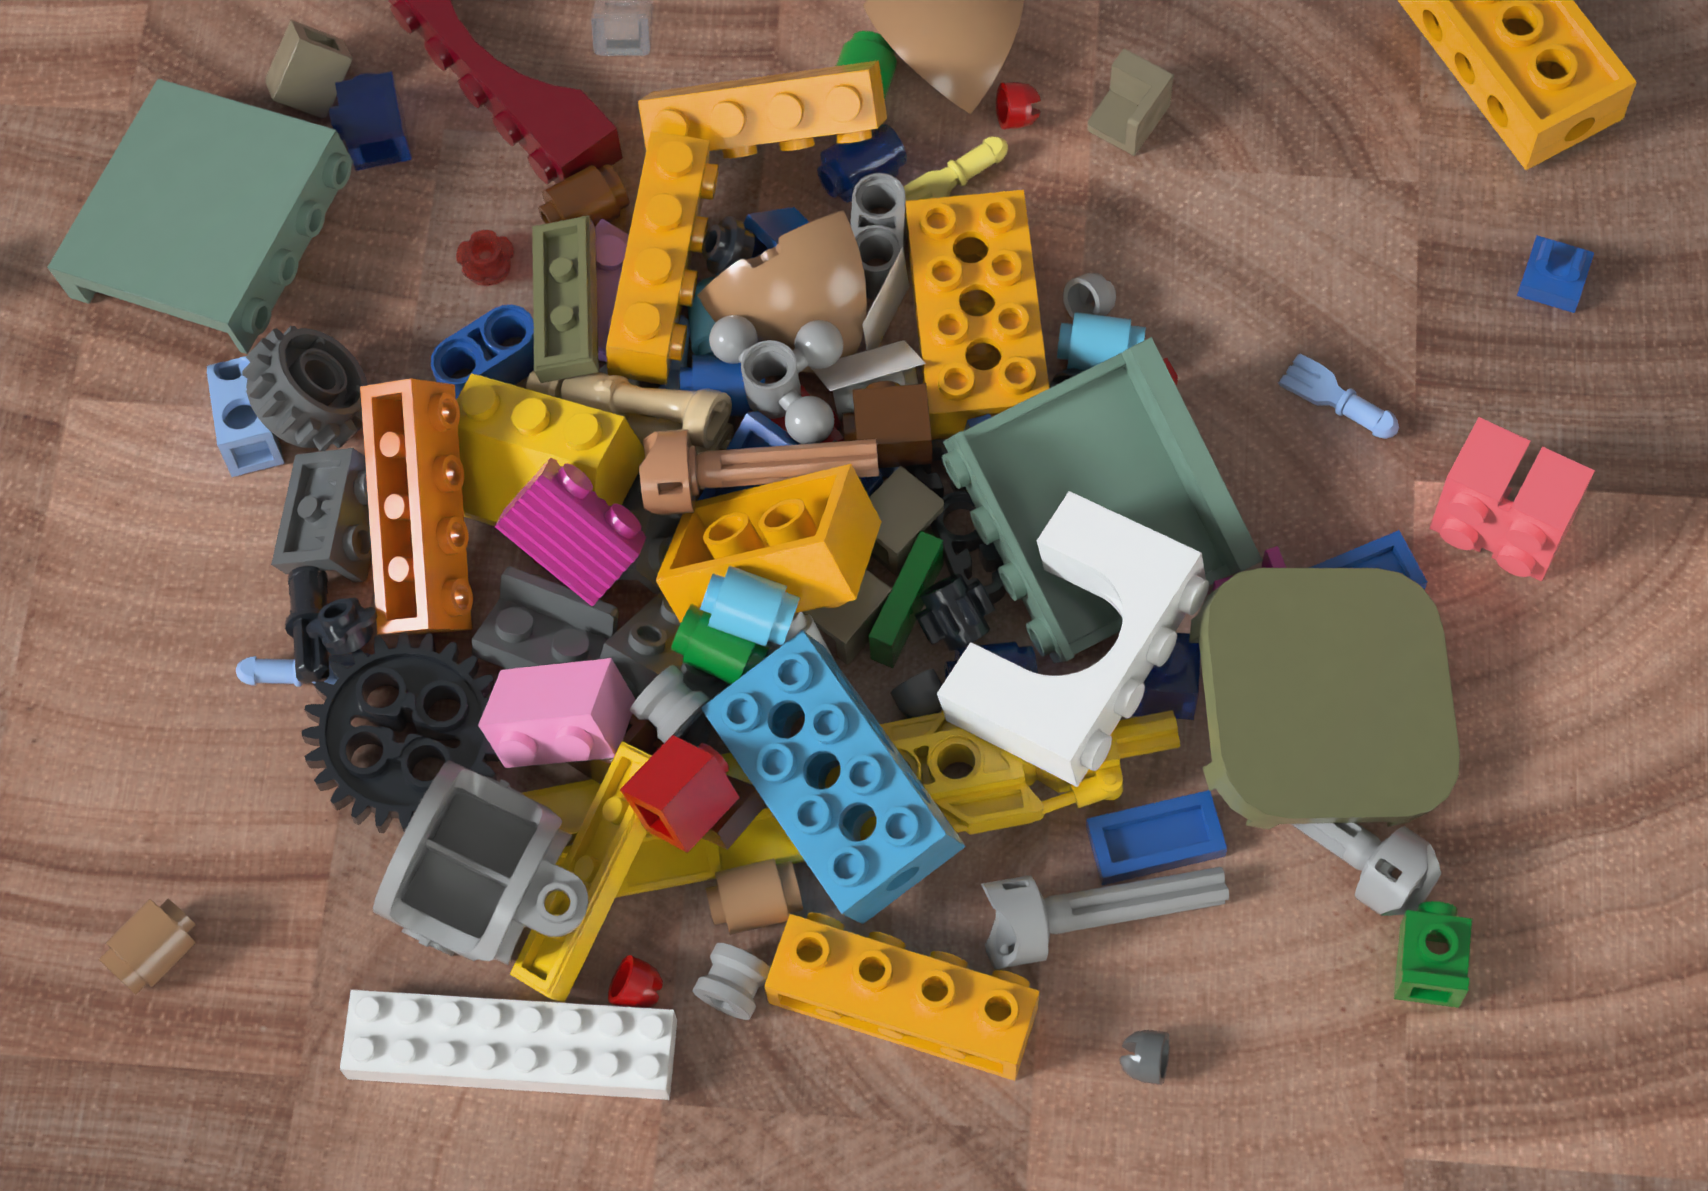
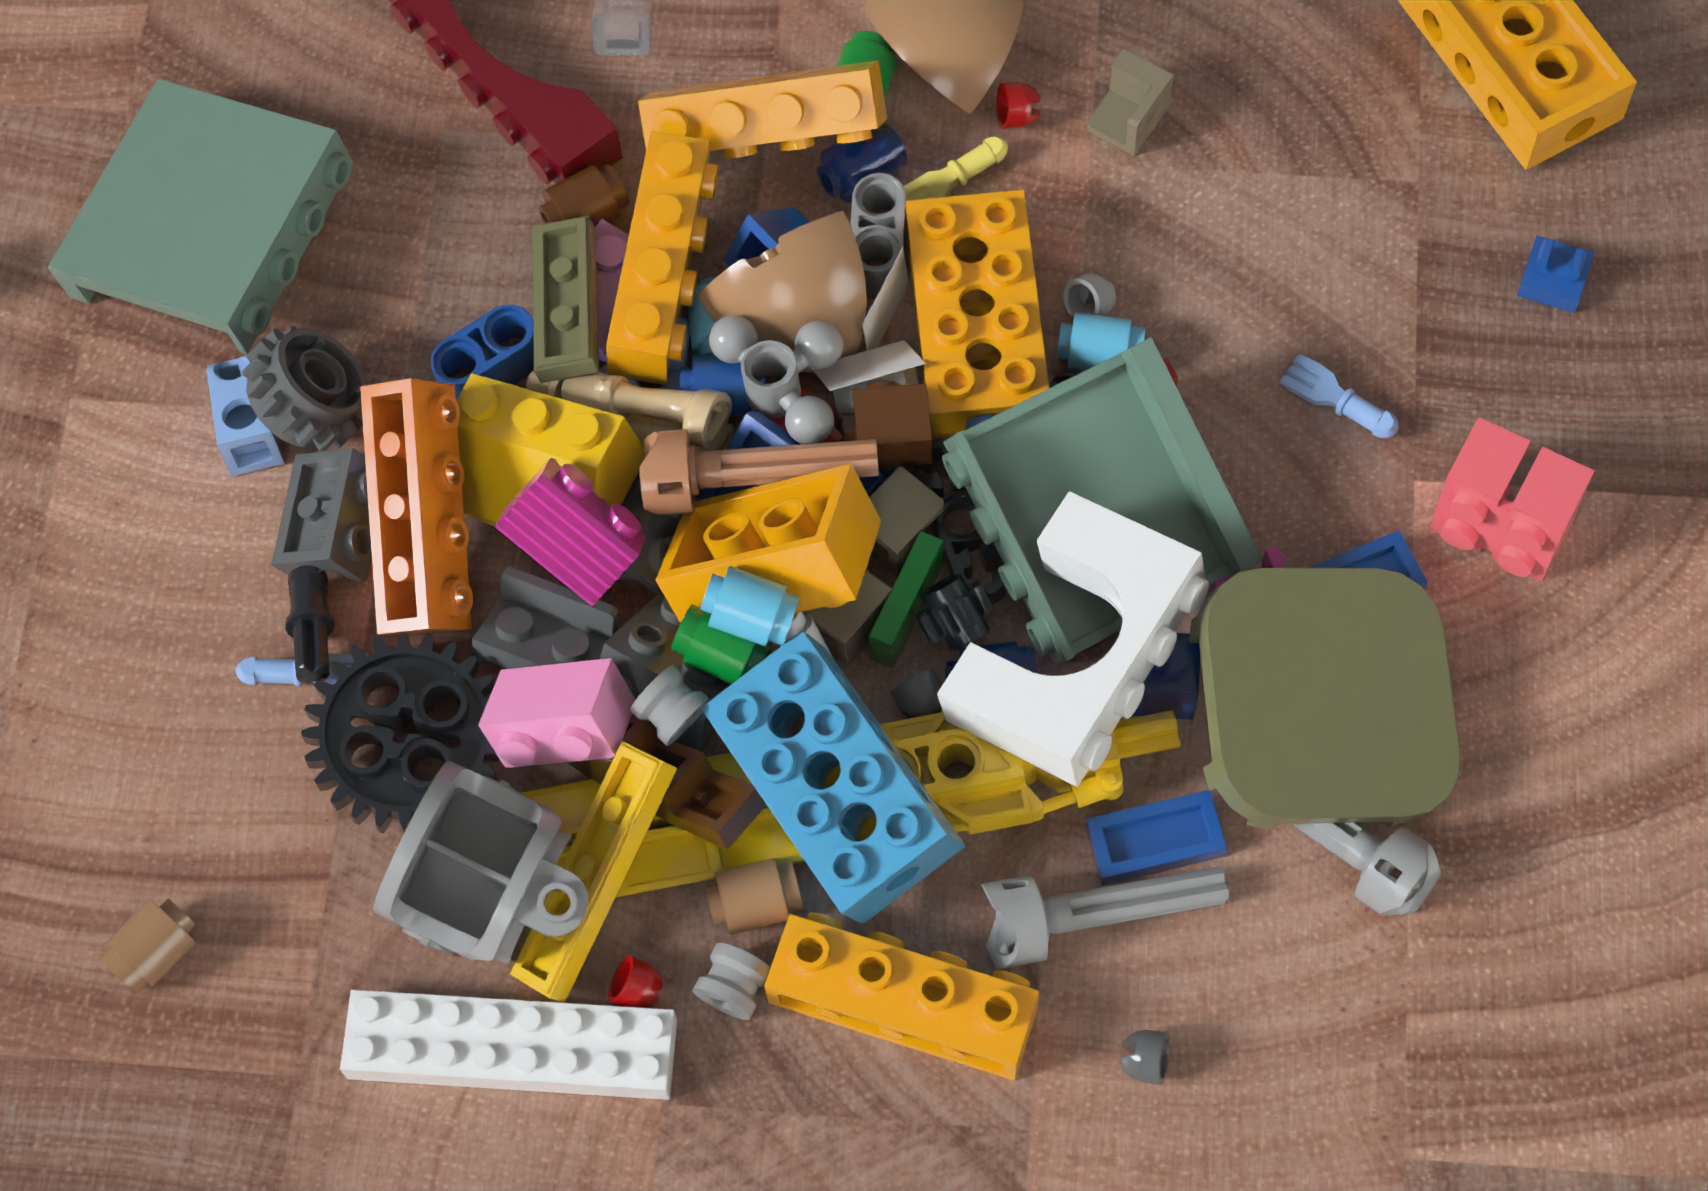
dark tan panel [265,20,353,118] -> none
black plate [306,597,377,655] -> none
clear blue brick [329,71,412,171] -> none
clear red plate [456,230,514,286] -> none
red brick [620,735,740,853] -> none
black plate [702,216,755,276] -> none
green brick [1394,901,1472,1008] -> none

